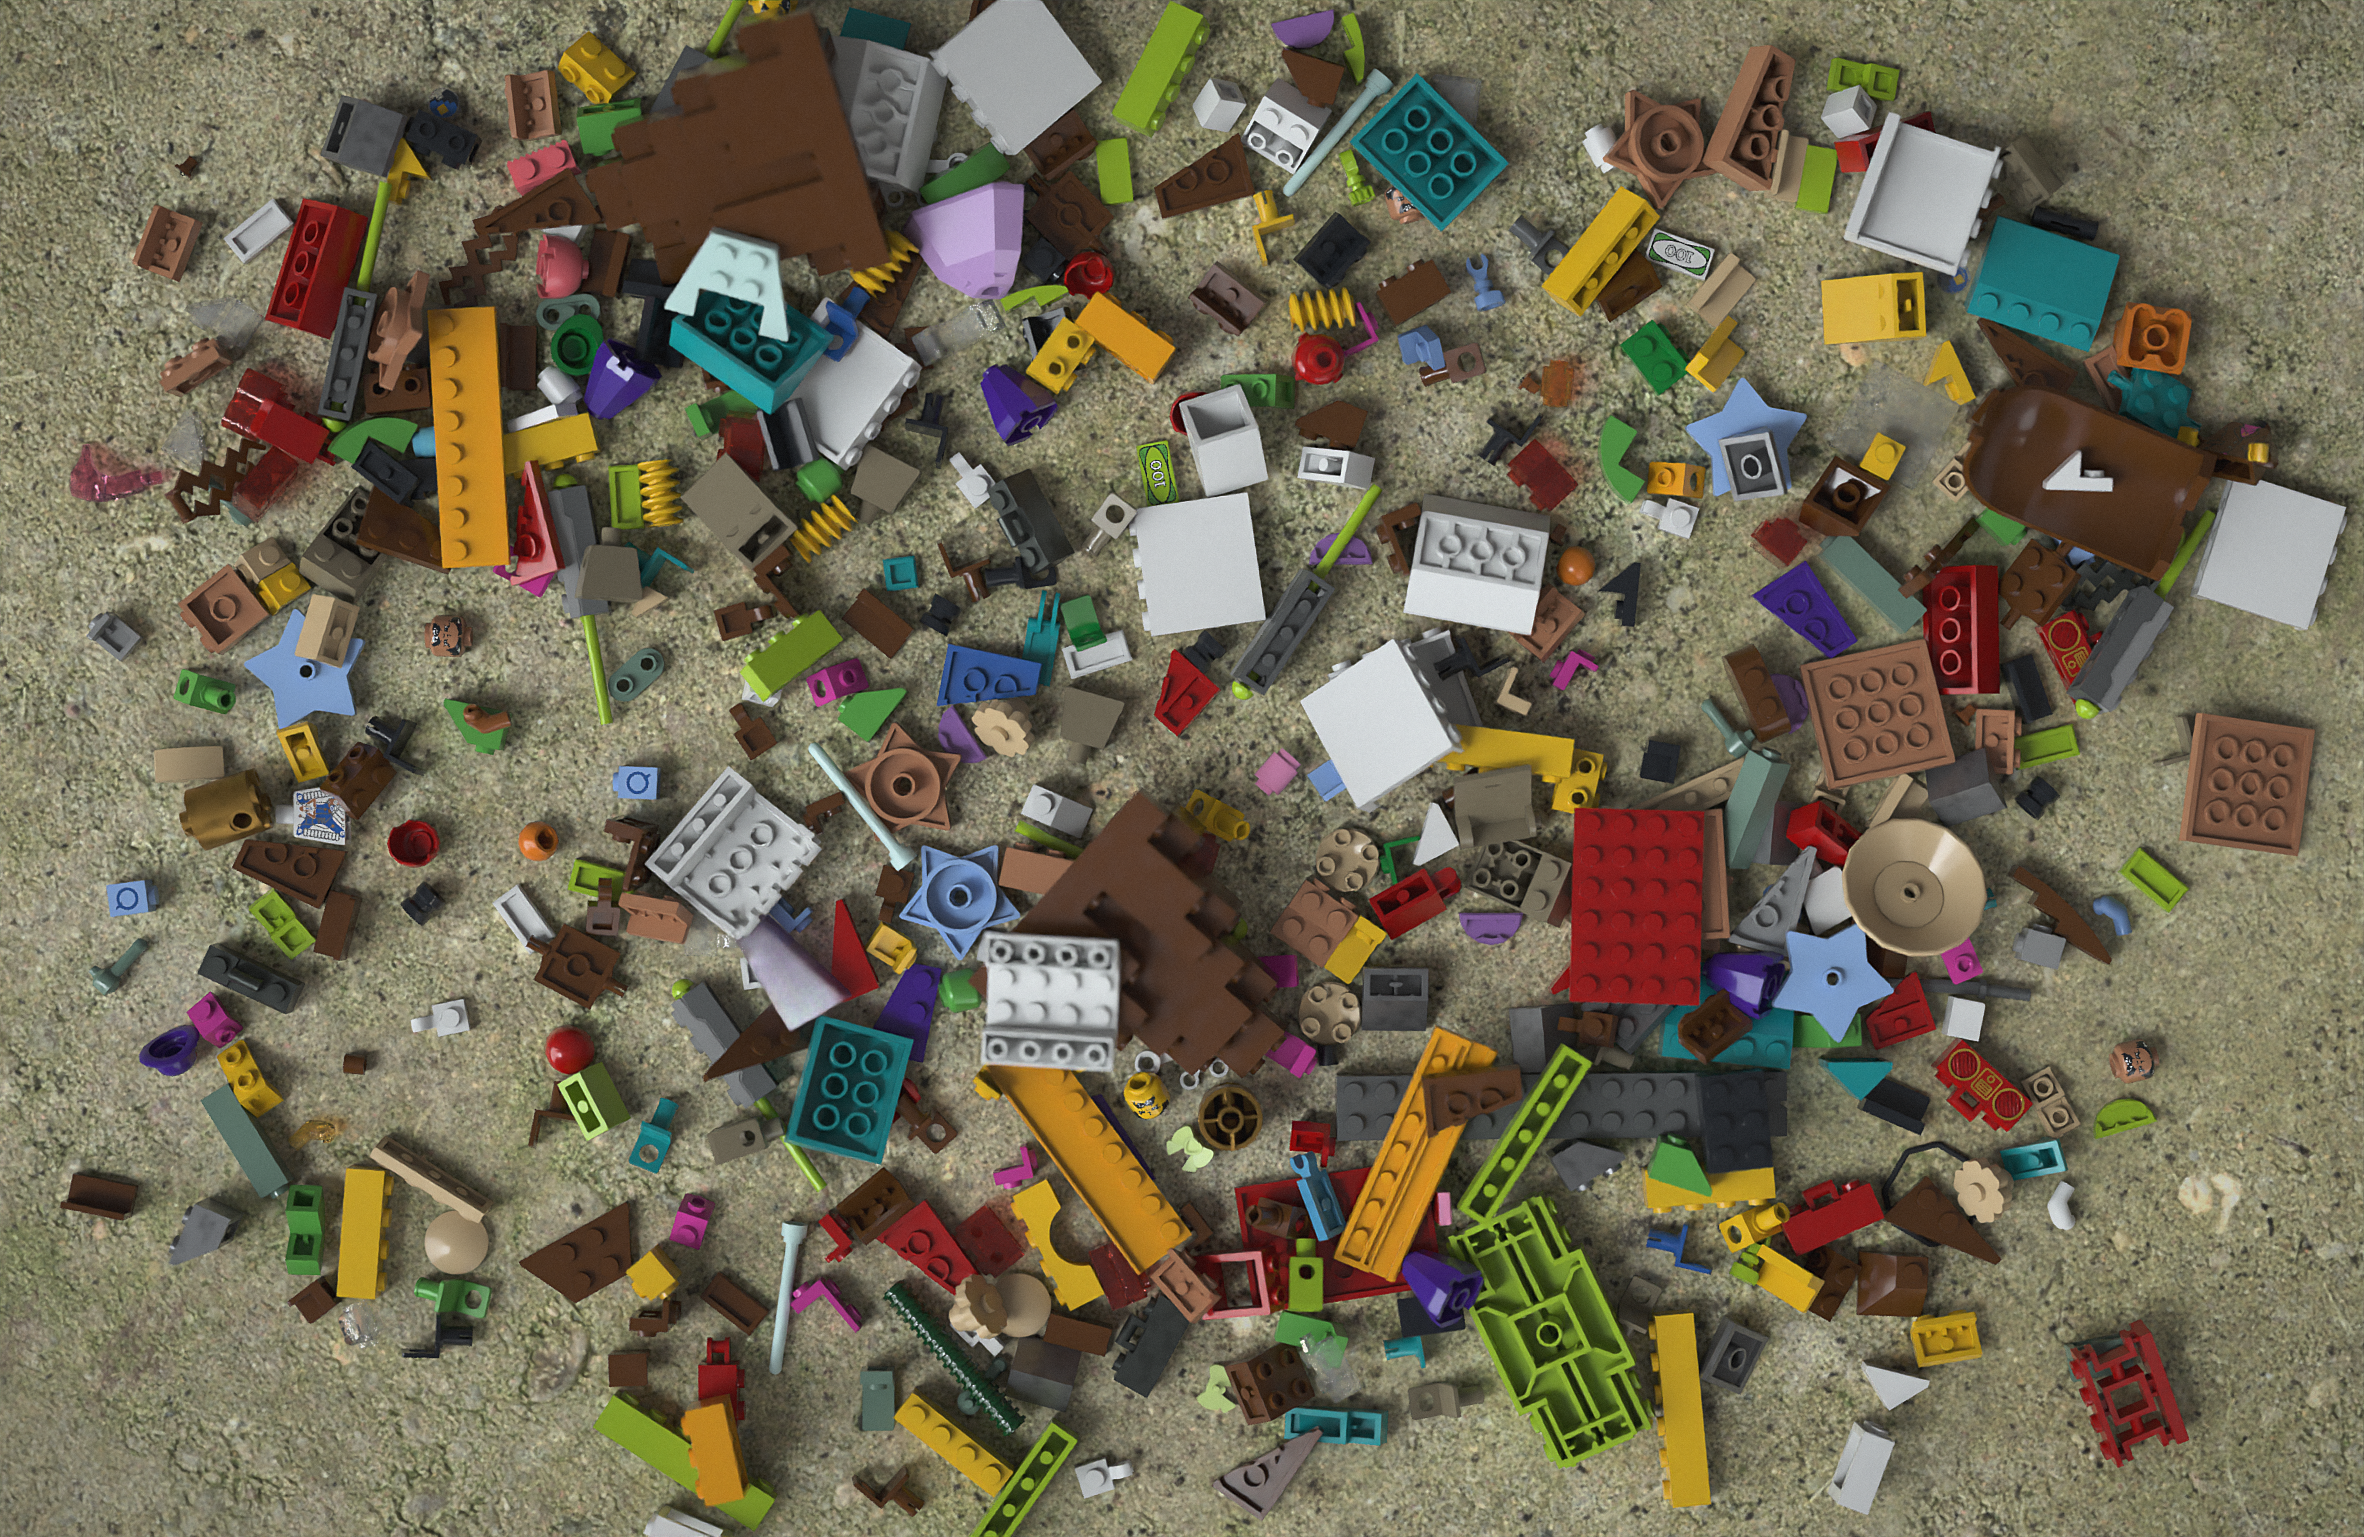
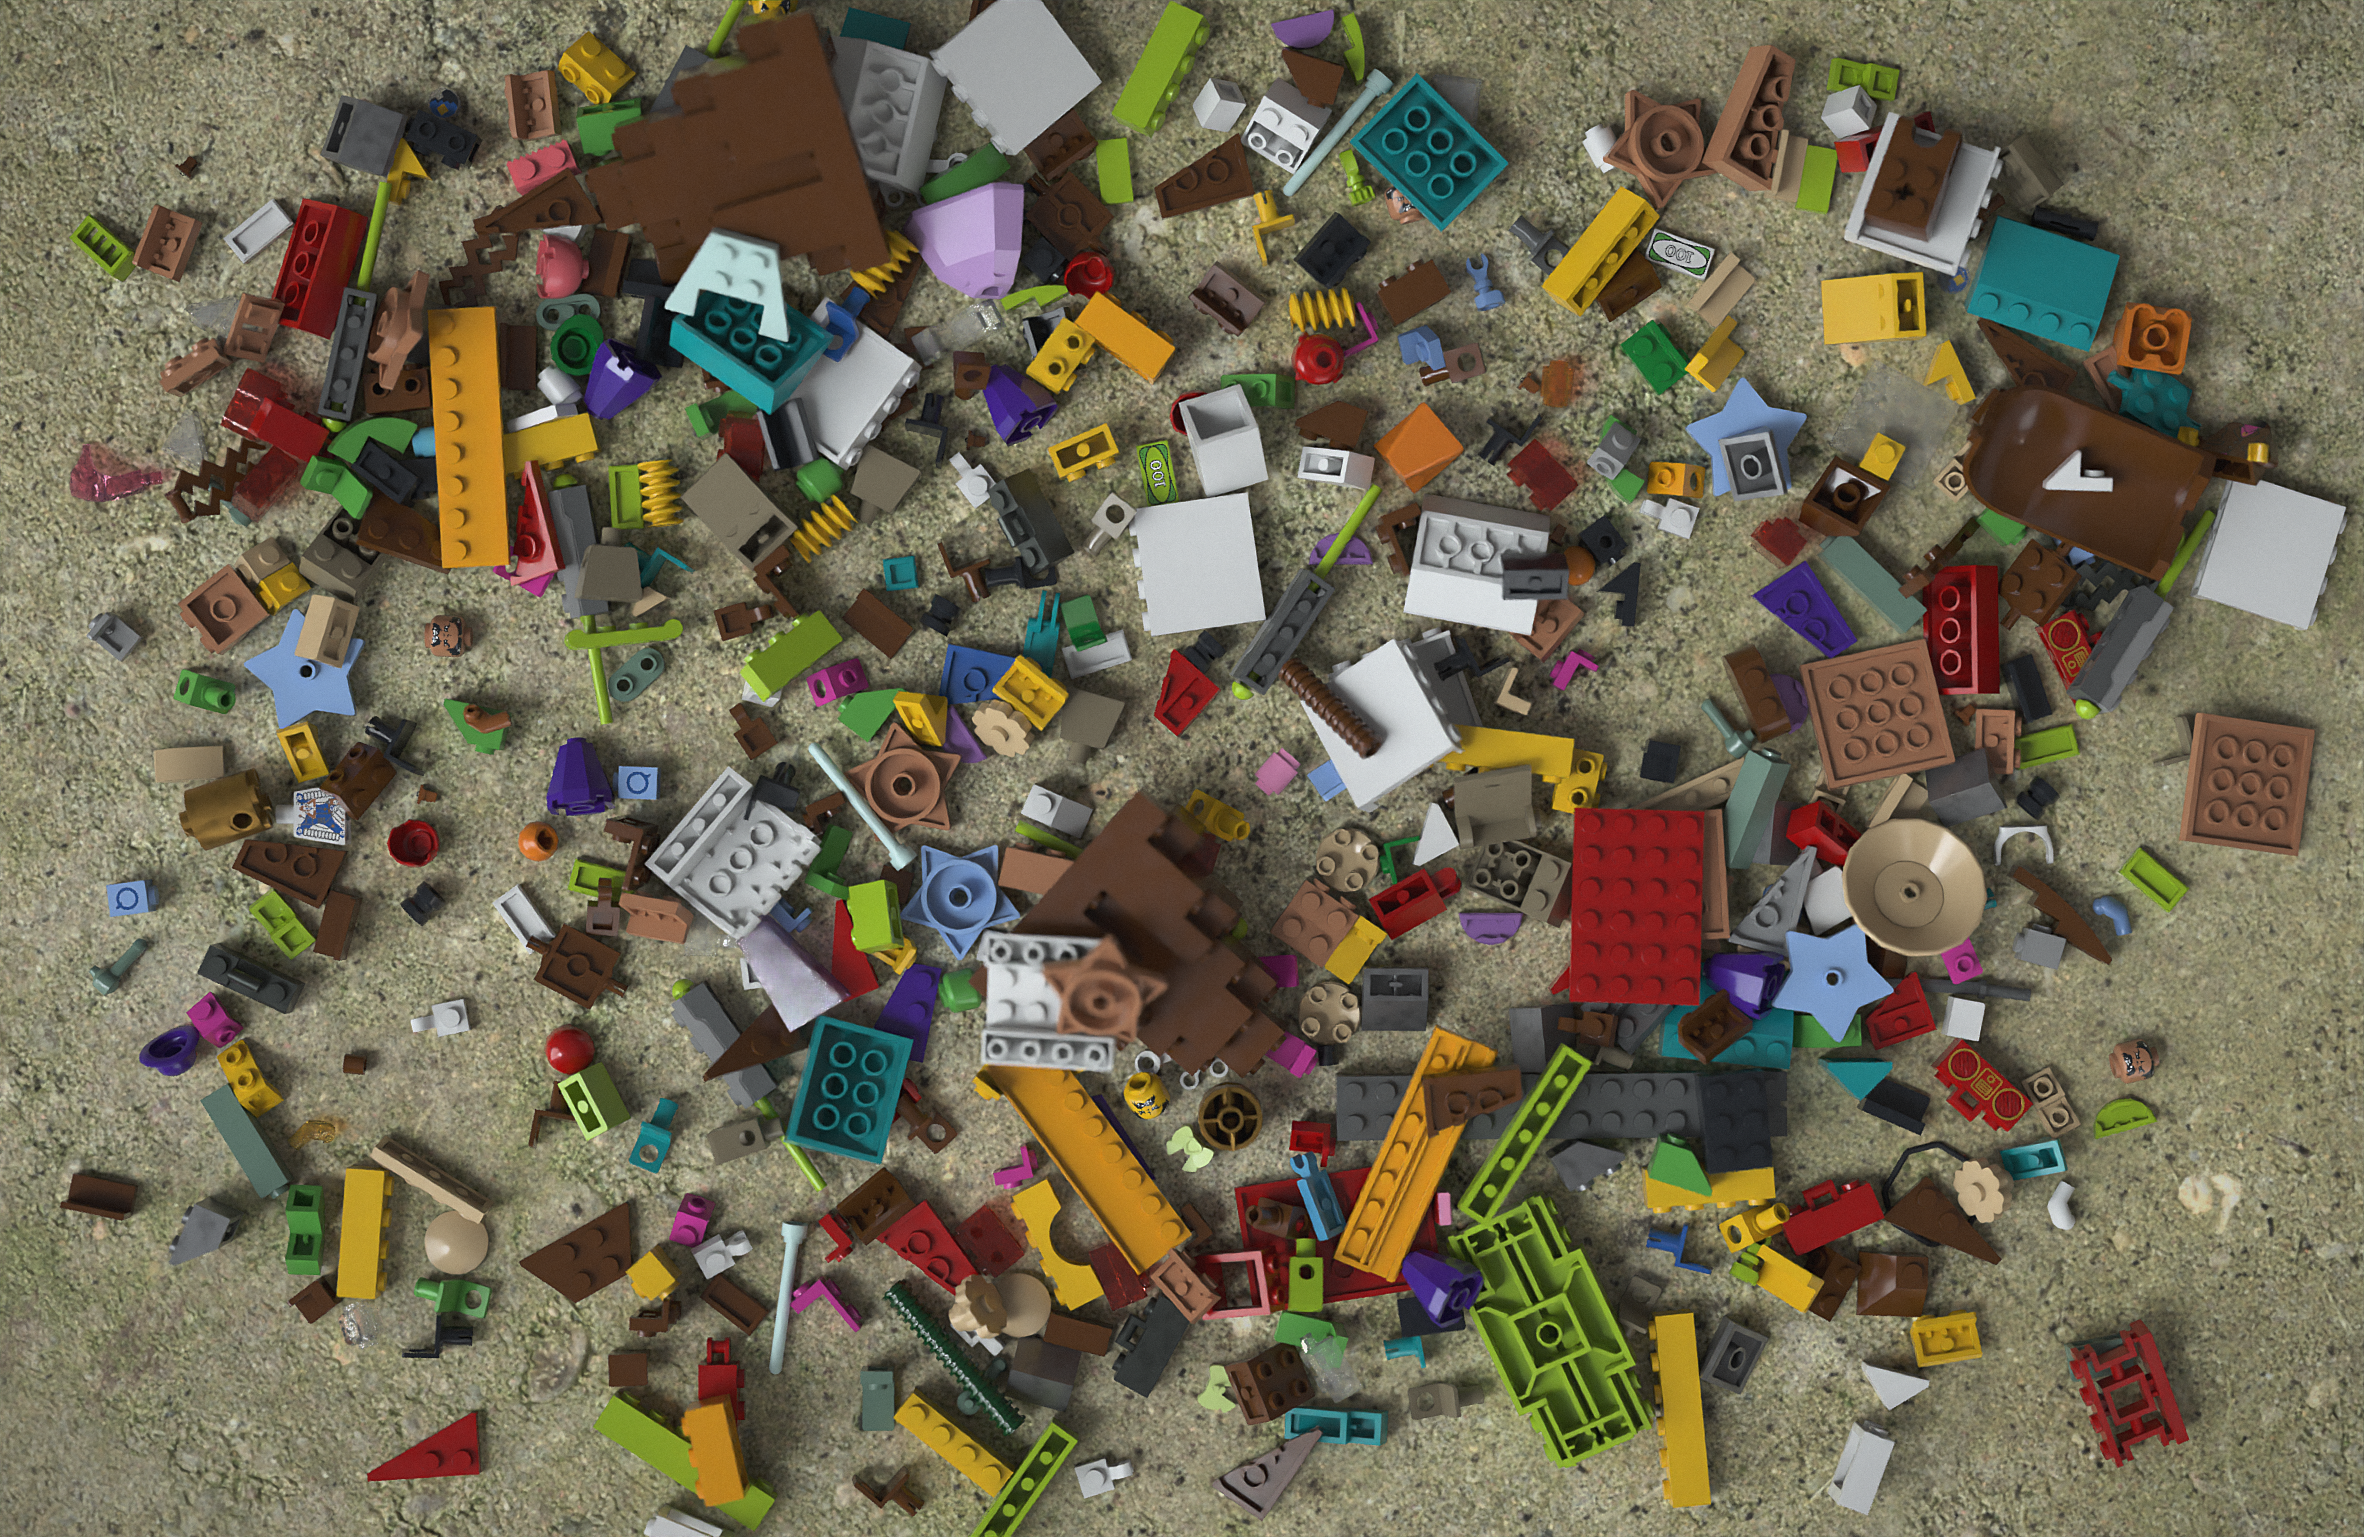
none -> lime slope [69,213,136,282]
none -> nougat piece [222,292,285,363]
none -> bright green bracket [299,455,373,519]
none -> red wing [367,1411,481,1482]
none -> dark orange piece [417,785,437,804]
none -> dark purple cone [546,737,615,816]
none -> lime plate [564,619,683,650]
none -> white plate [691,1230,753,1279]
none -> black bracket [744,762,800,821]
none -> bright green bracket [804,824,853,900]
none -> lime brick [847,880,904,954]
none -> yellow slope [893,691,948,746]
none -> reddish brown bracket [953,351,991,400]
none -> reddish brown piece [965,430,986,450]
none -> yellow bracket [992,655,1069,731]
none -> nougat plate [1042,935,1167,1043]
none -> yellow brick [1047,423,1120,483]
none -> reddish brown piece [1278,657,1383,759]
none -> orange piece [1373,402,1464,494]
none -> black panel [1500,553,1569,600]
none -> black brick [1576,515,1628,567]
none -> light grey bracket [1587,422,1641,480]
none -> reddish brown brick [1863,115,1963,243]
none -> white cap [1993,825,2054,866]

